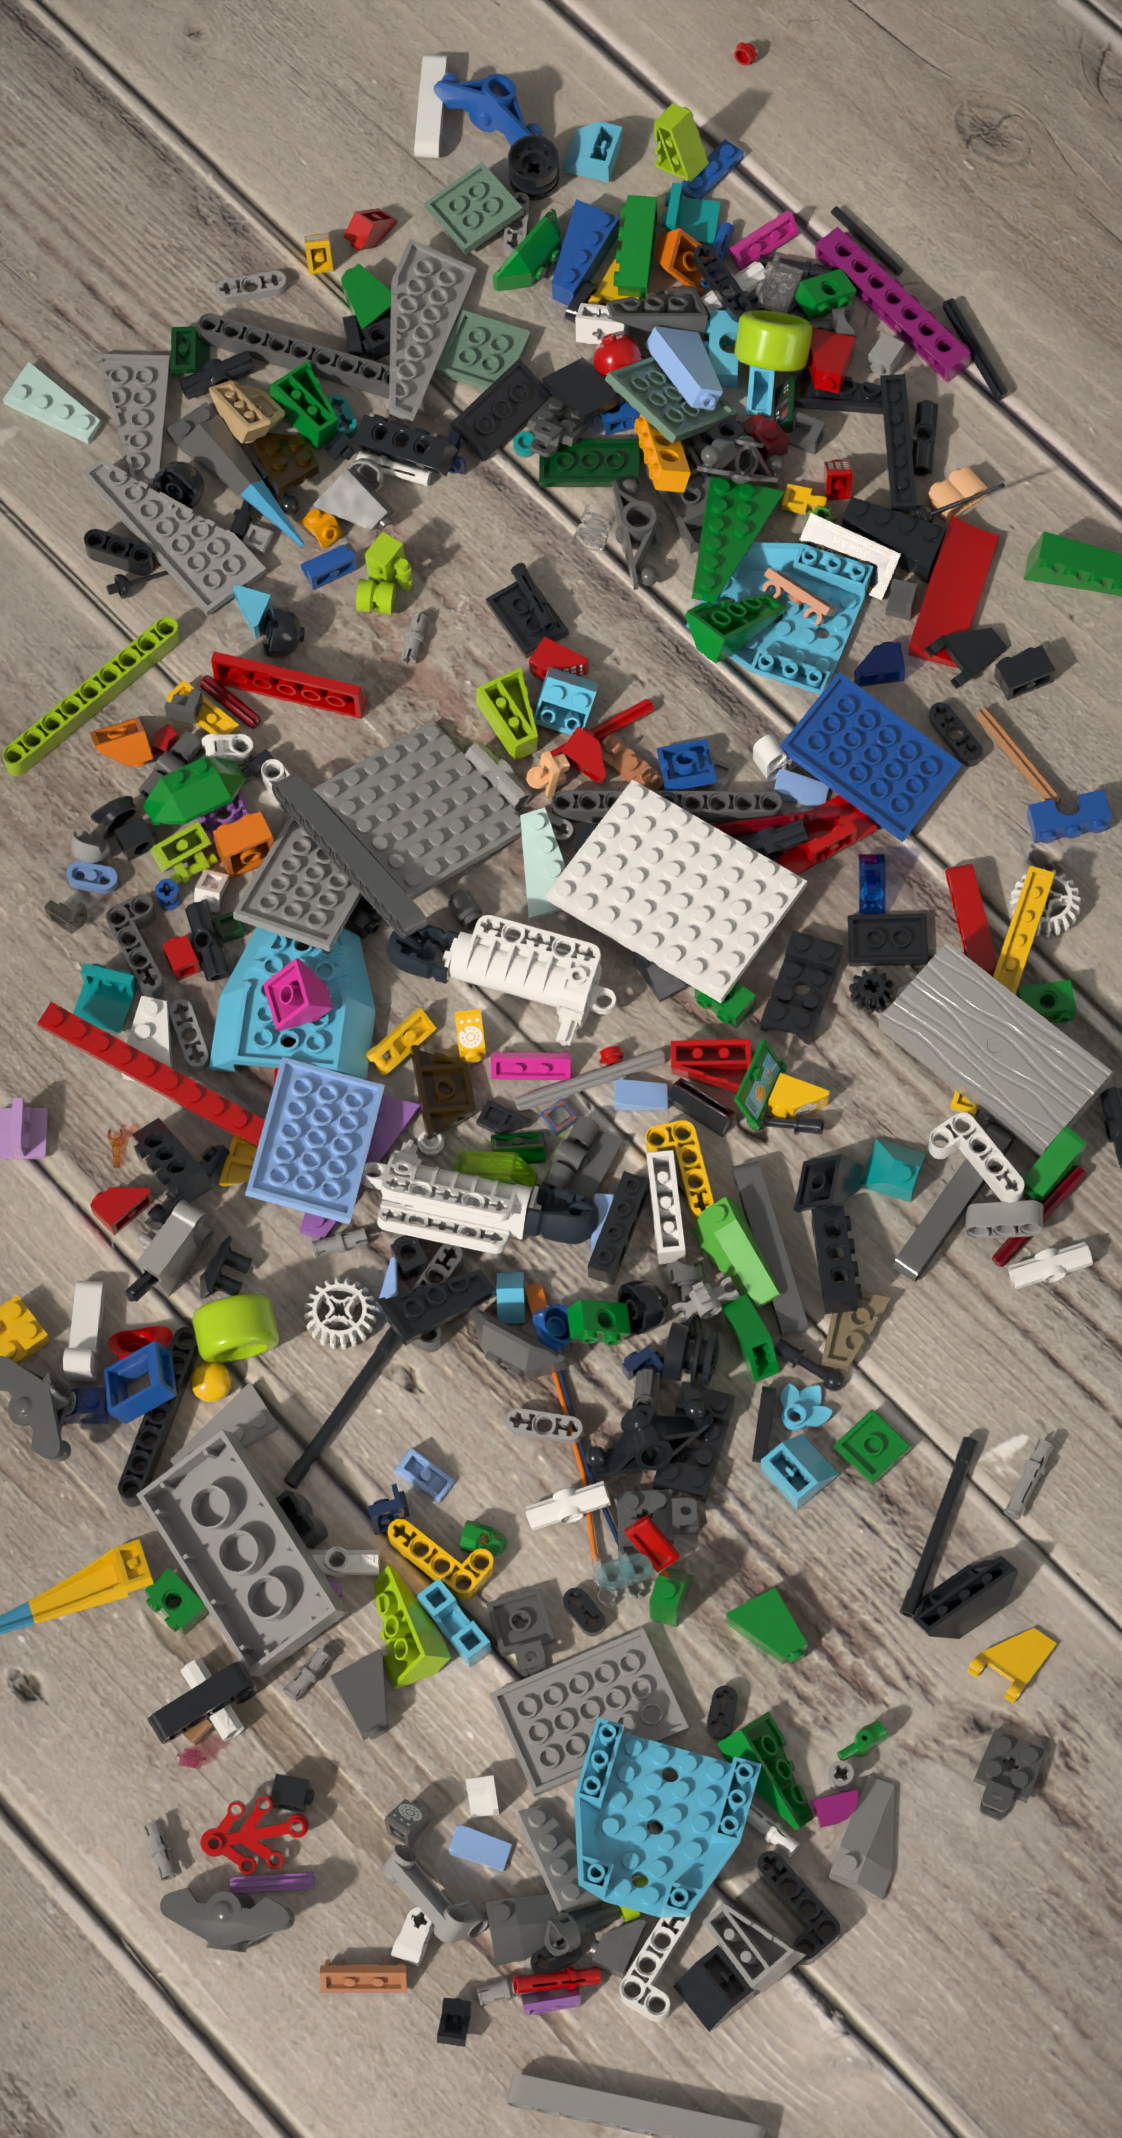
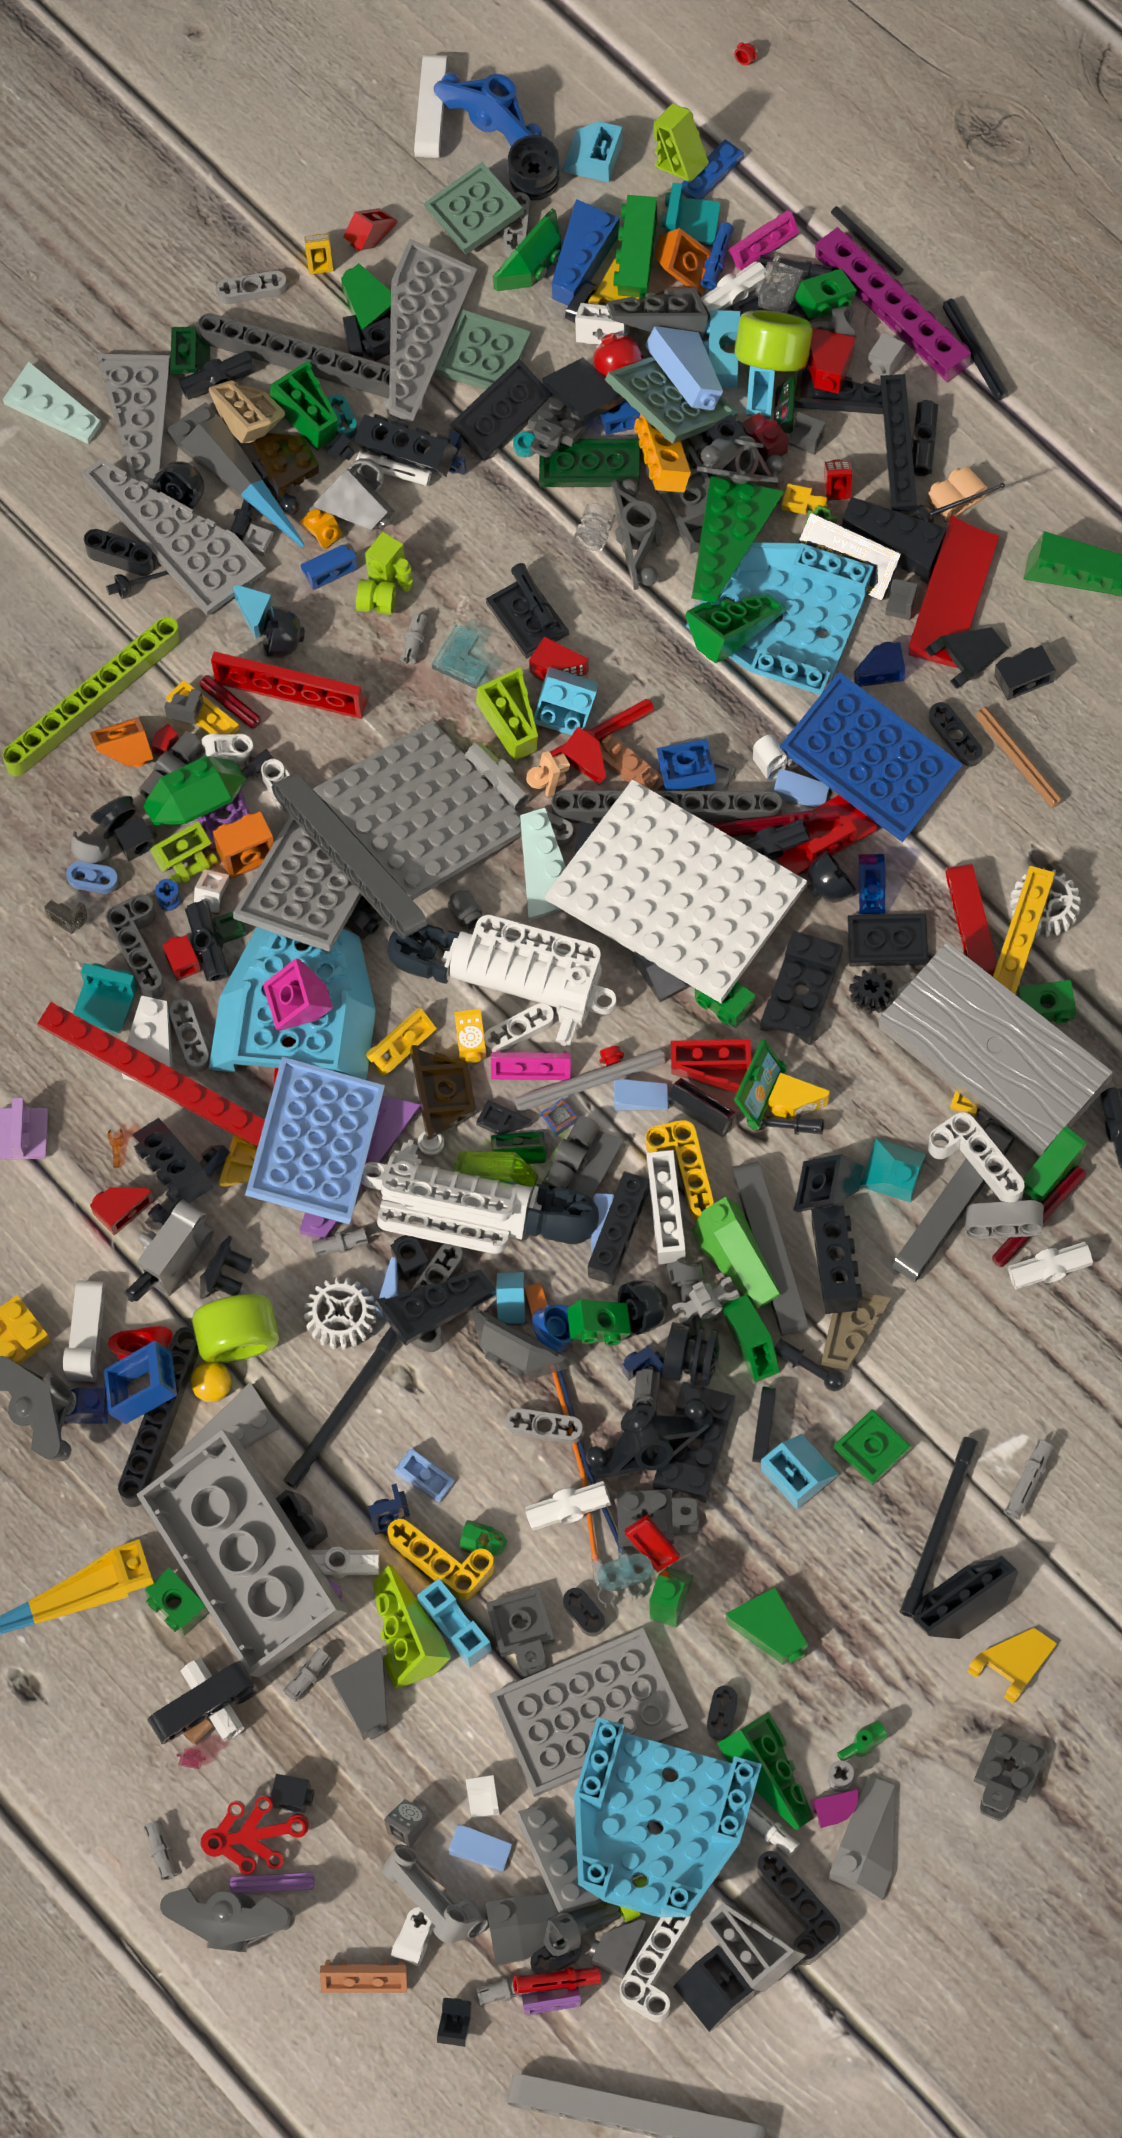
black beam [693,244,752,323] -> none
plate [762,568,837,626] -> none
medium azure plate [780,1383,832,1431] -> none
blue arch [1027,789,1112,844] -> none
none -> clear light blue plate [432,624,489,689]
none -> white beam [484,1003,554,1053]
none -> black cylinder [807,850,857,903]

